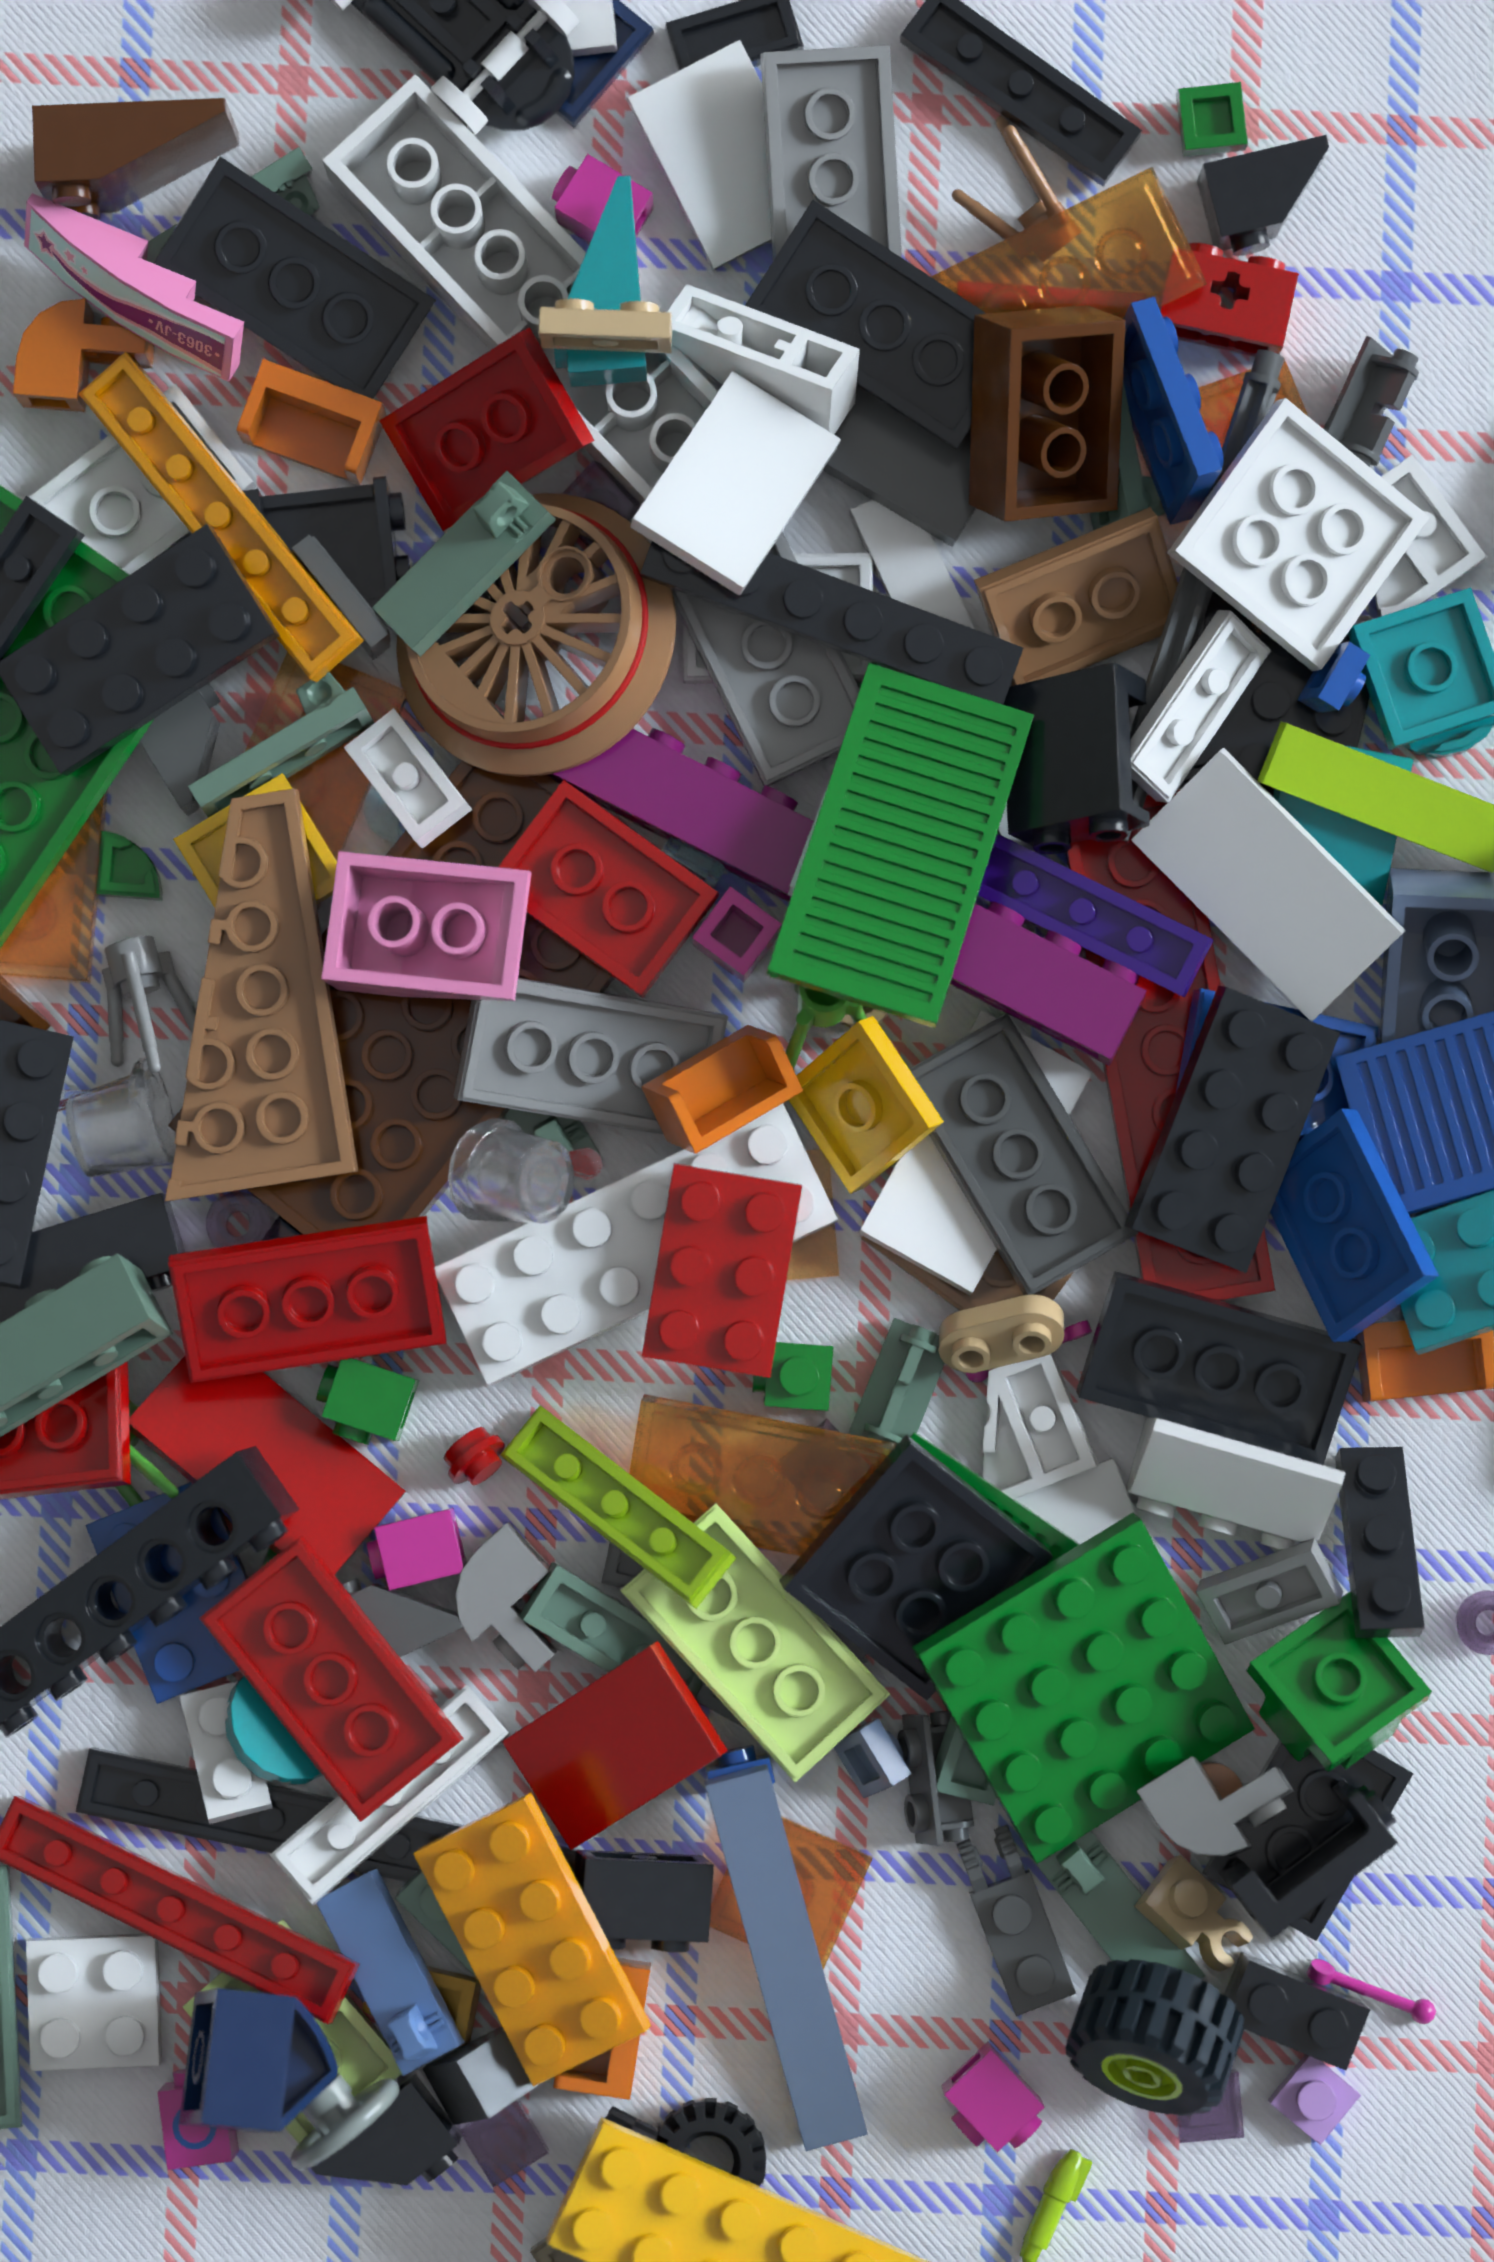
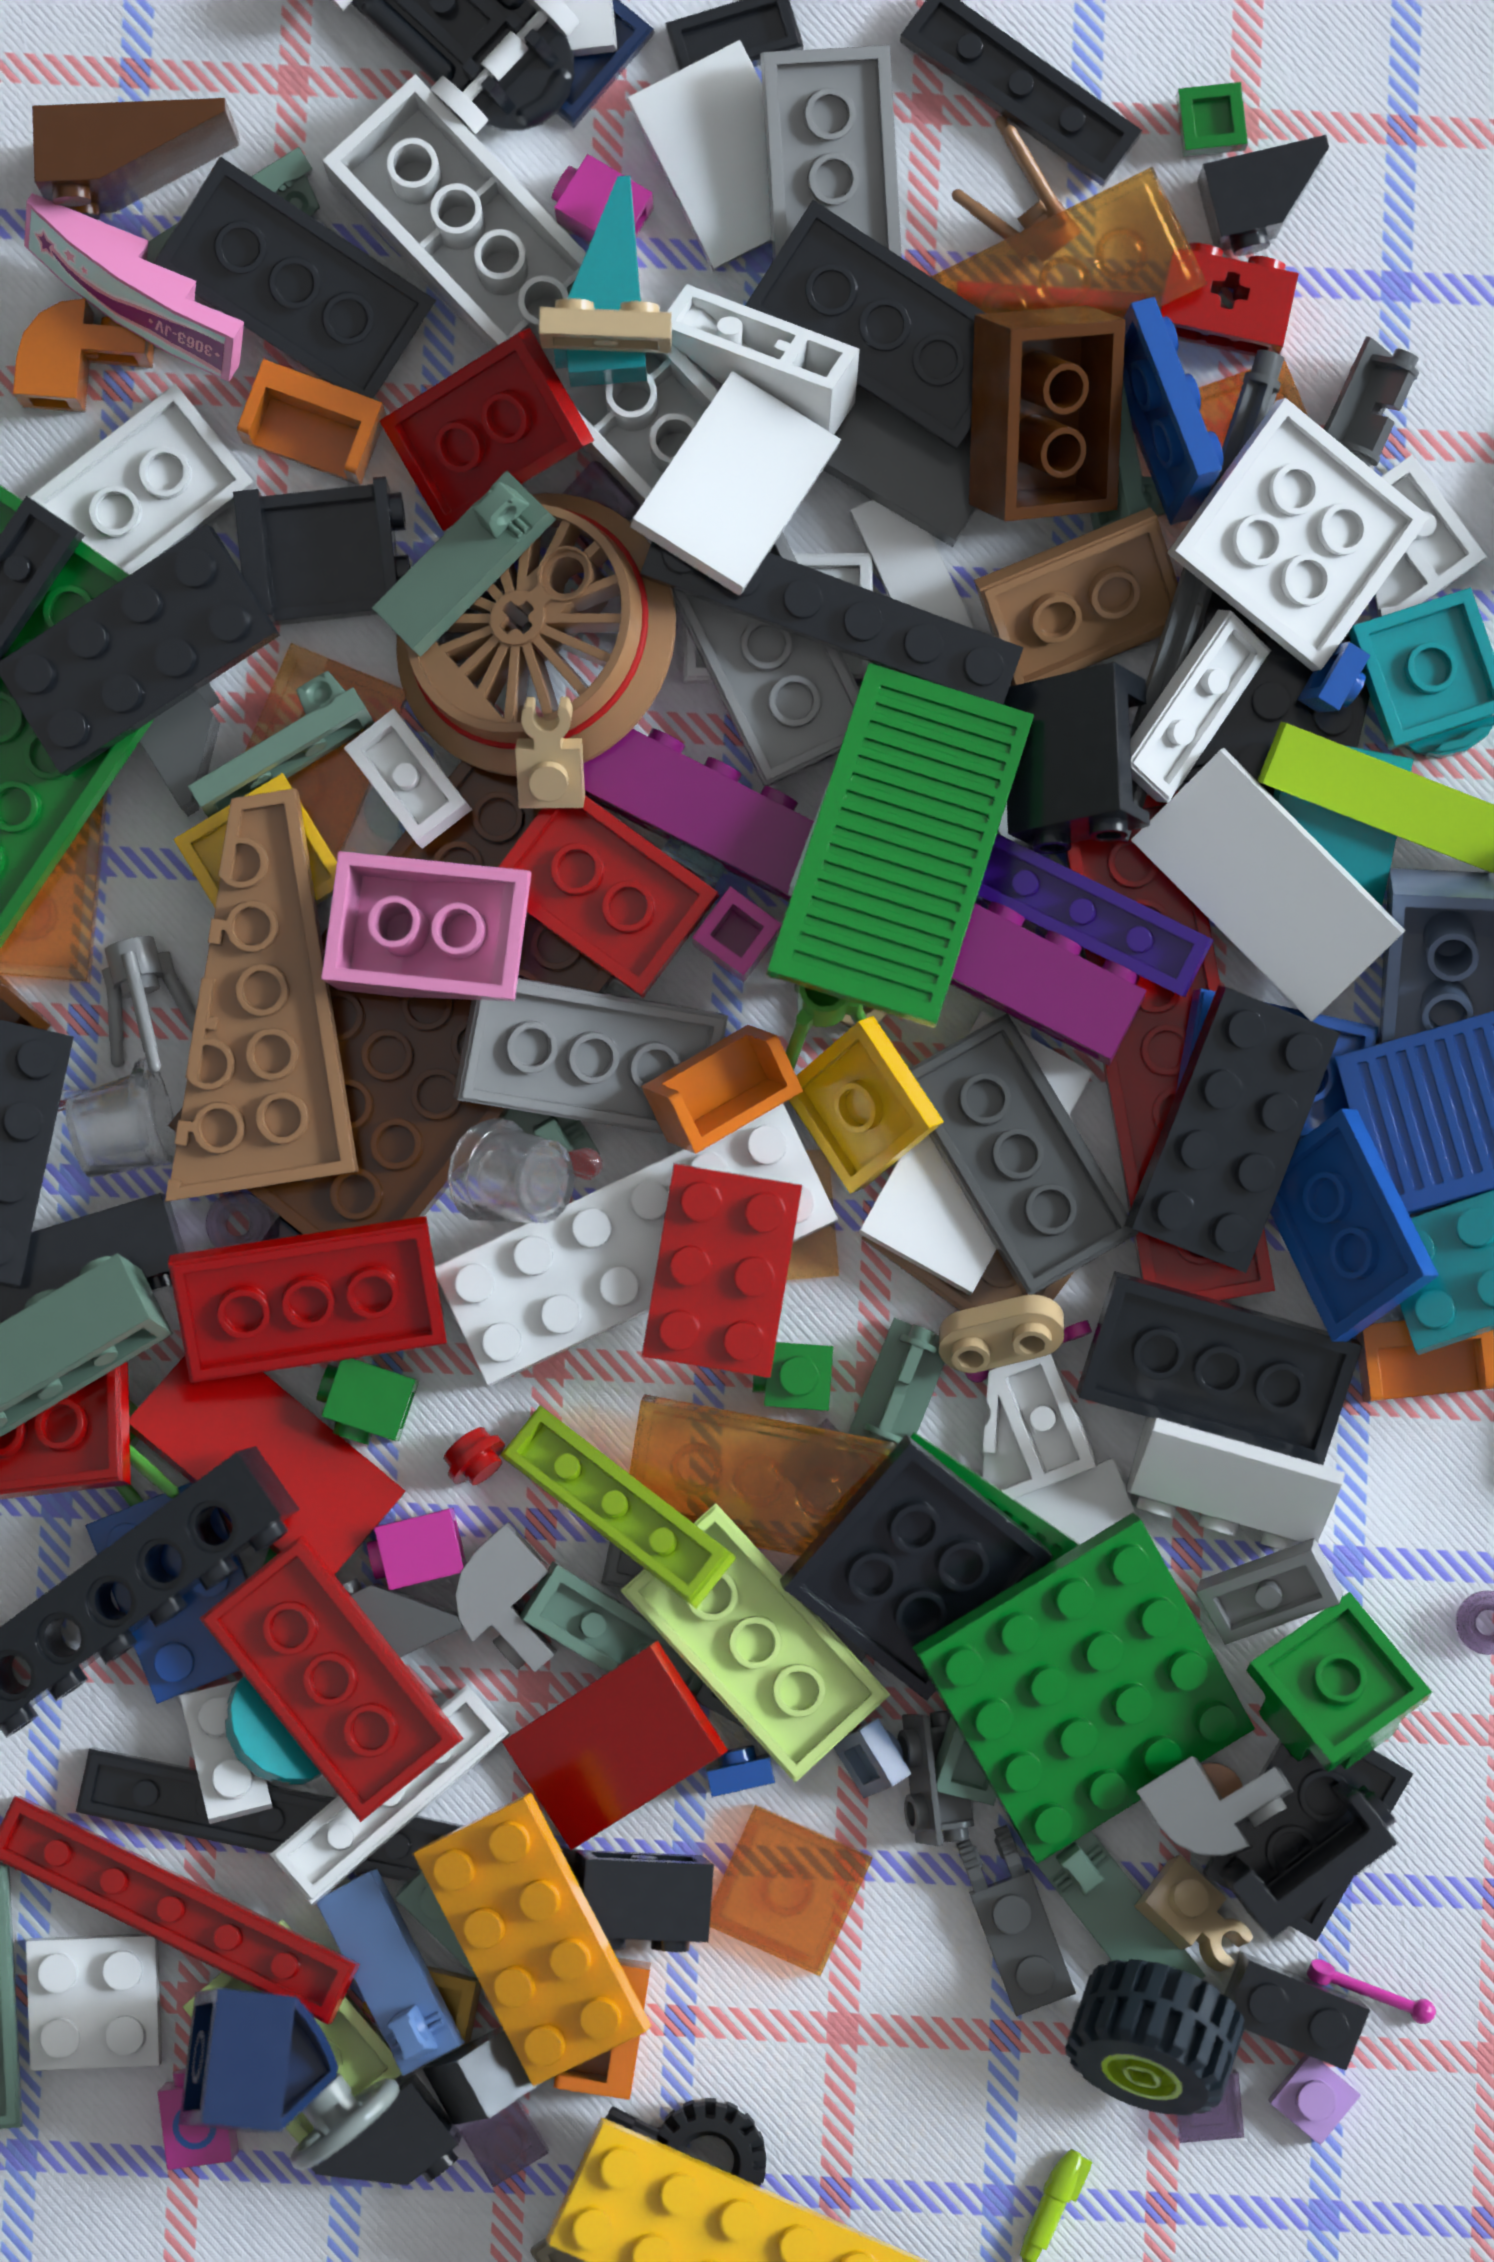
light orange tile [78,352,364,683] -> none
green tile [96,831,162,901] -> none
dark grey tile [292,535,391,660] -> none
sand blue tile [704,1763,868,2152] -> none
dark pink brick [941,2042,1045,2152] -> none
black plate [1335,1447,1425,1638] -> none
none -> tan plate [515,697,585,808]

